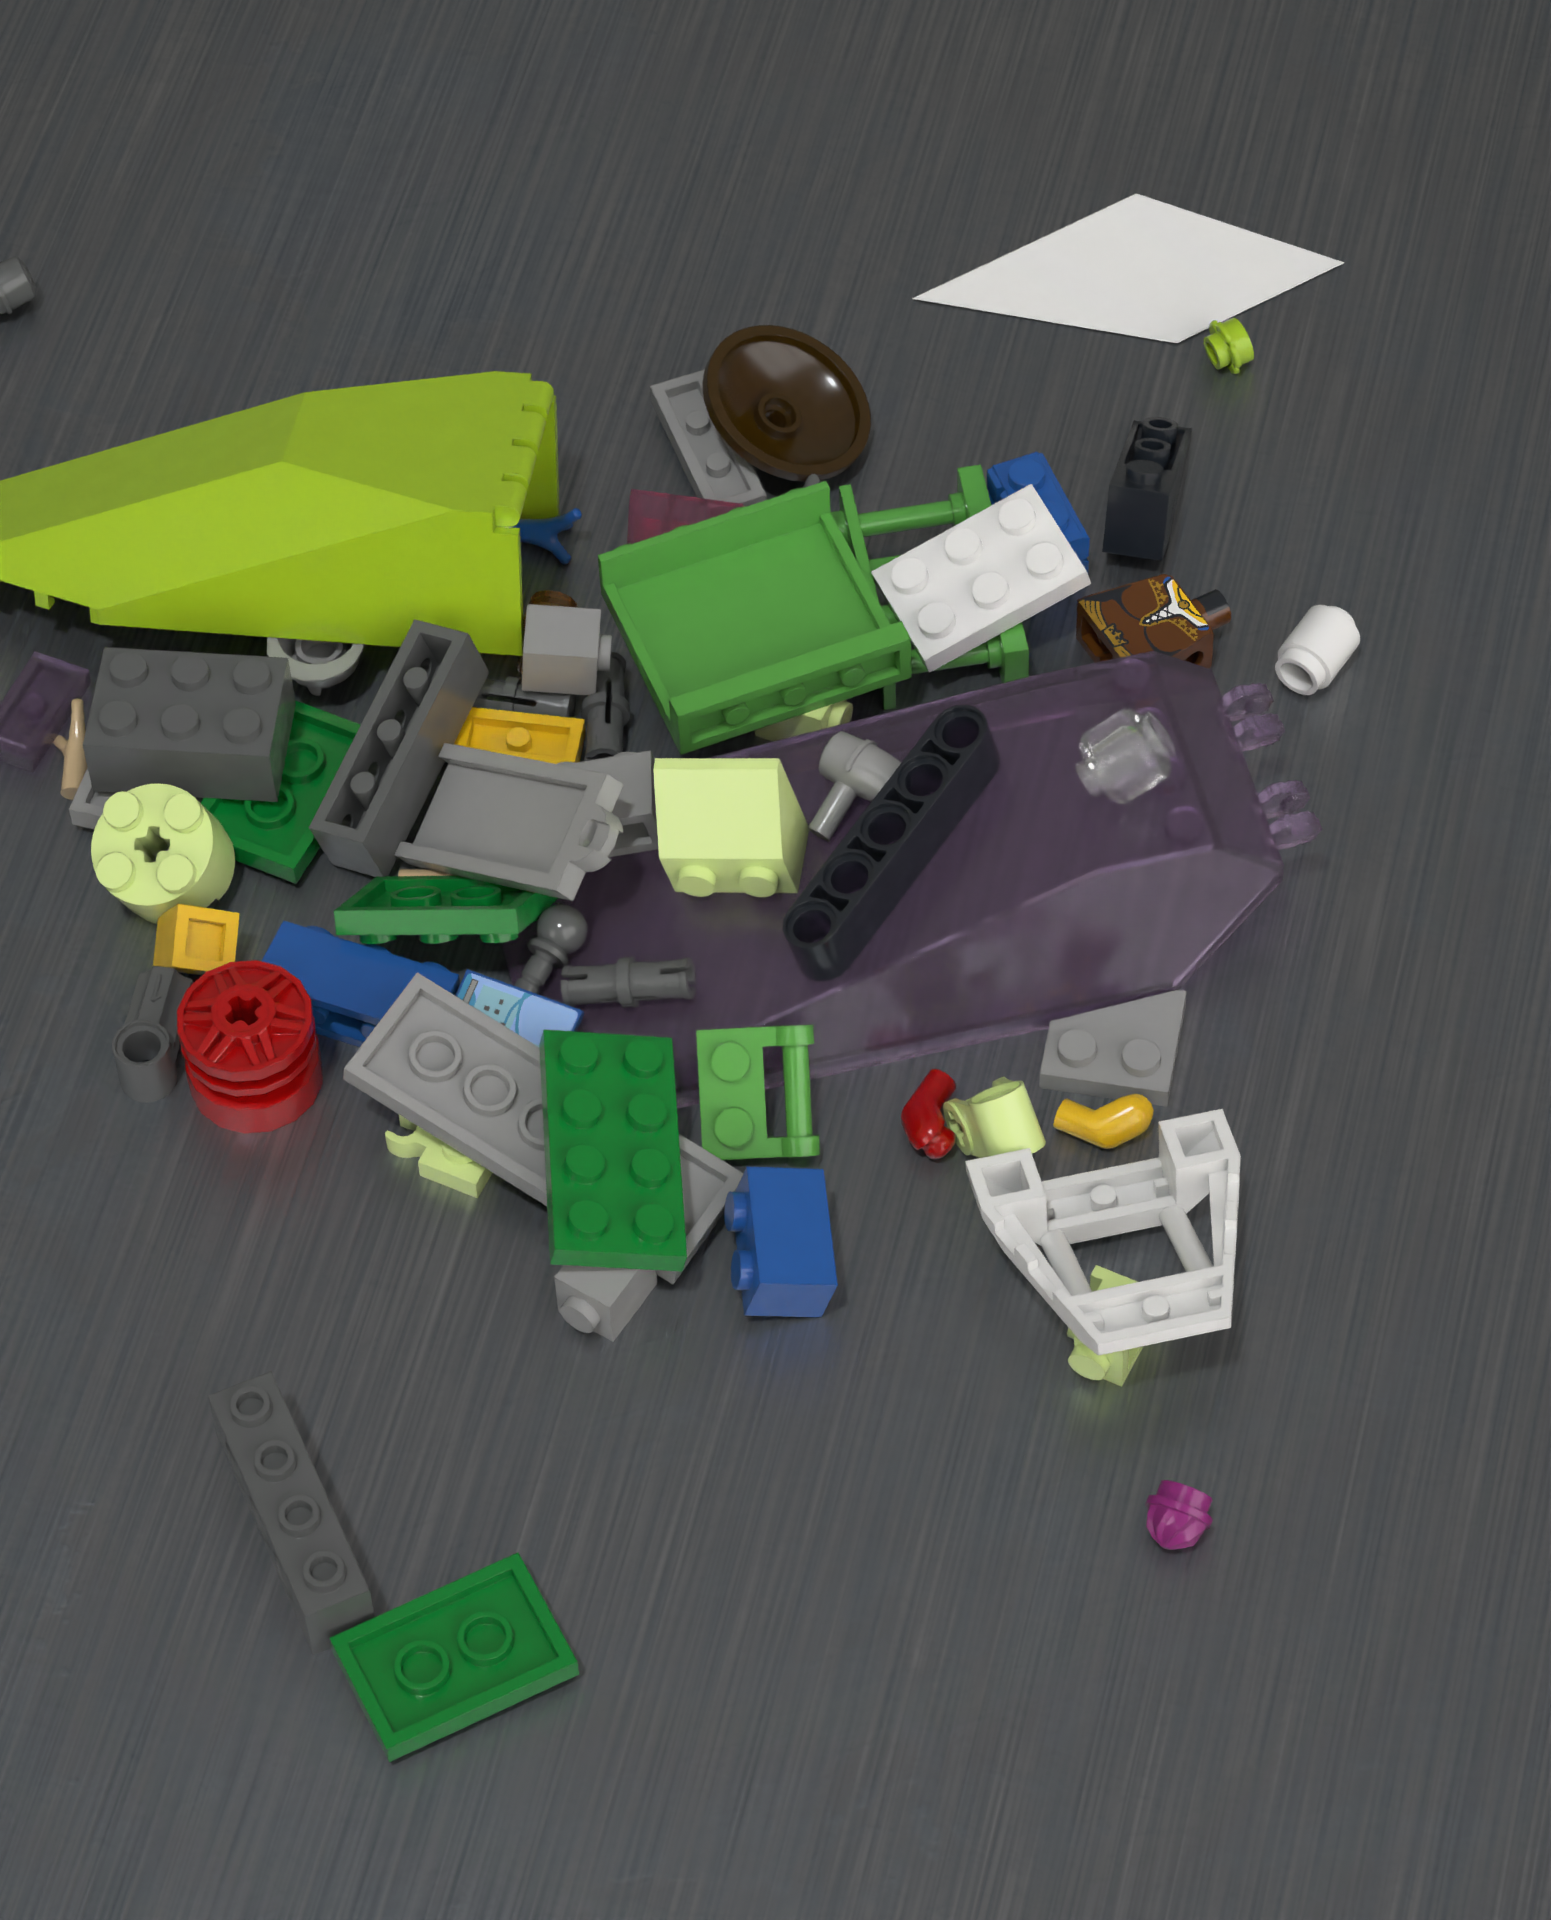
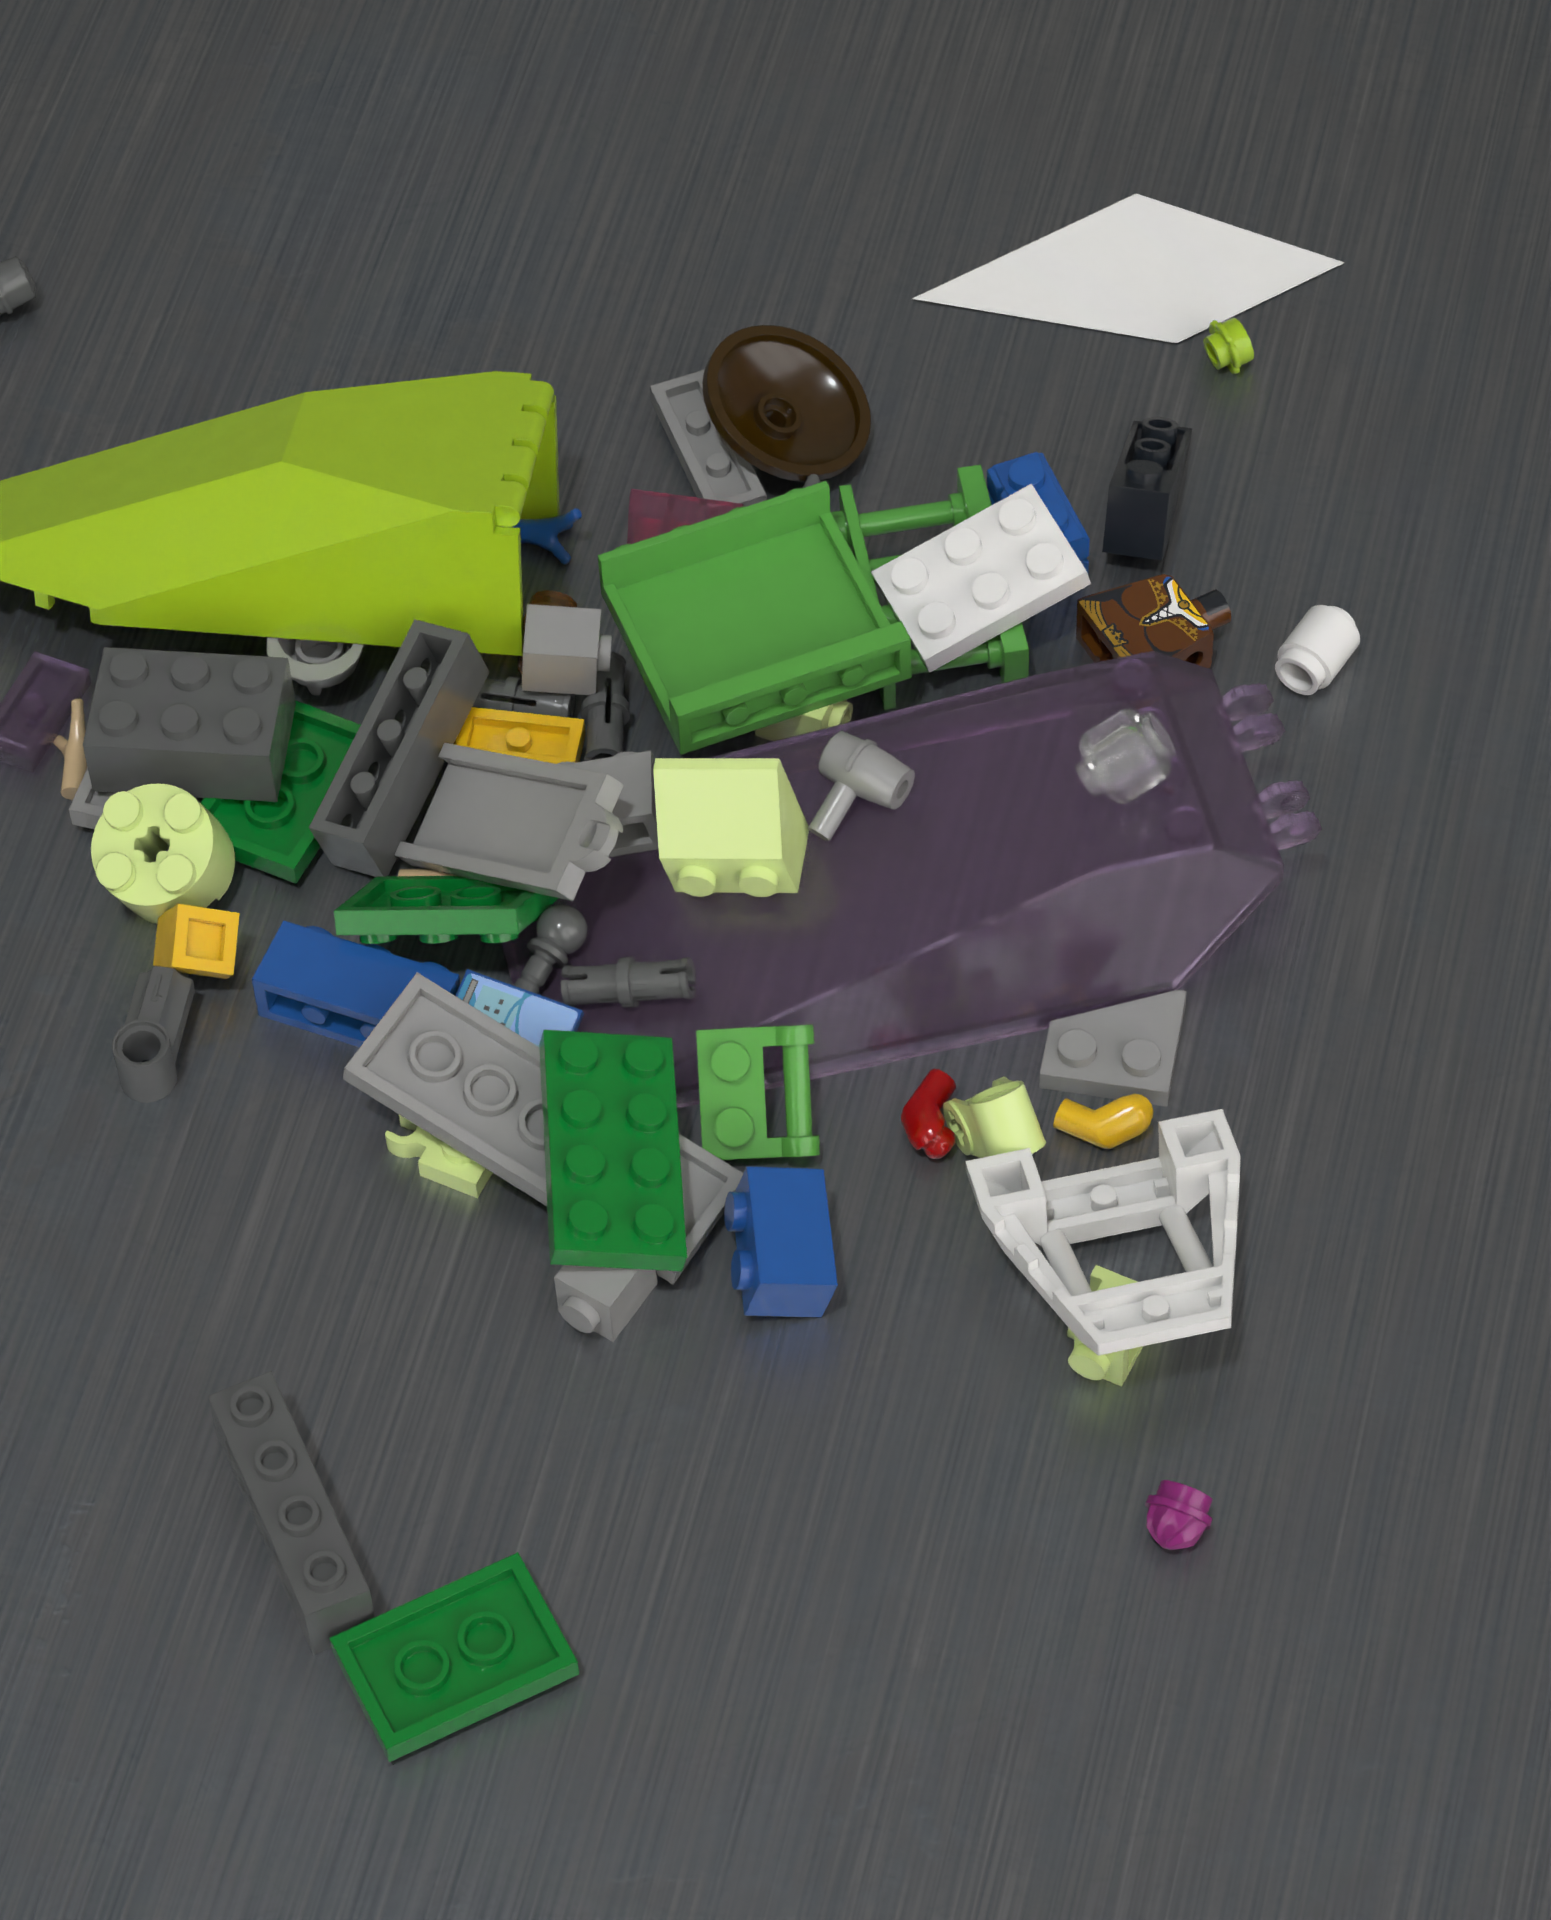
red wheel [177,960,323,1134] -> none
black beam [782,704,1000,982] -> none

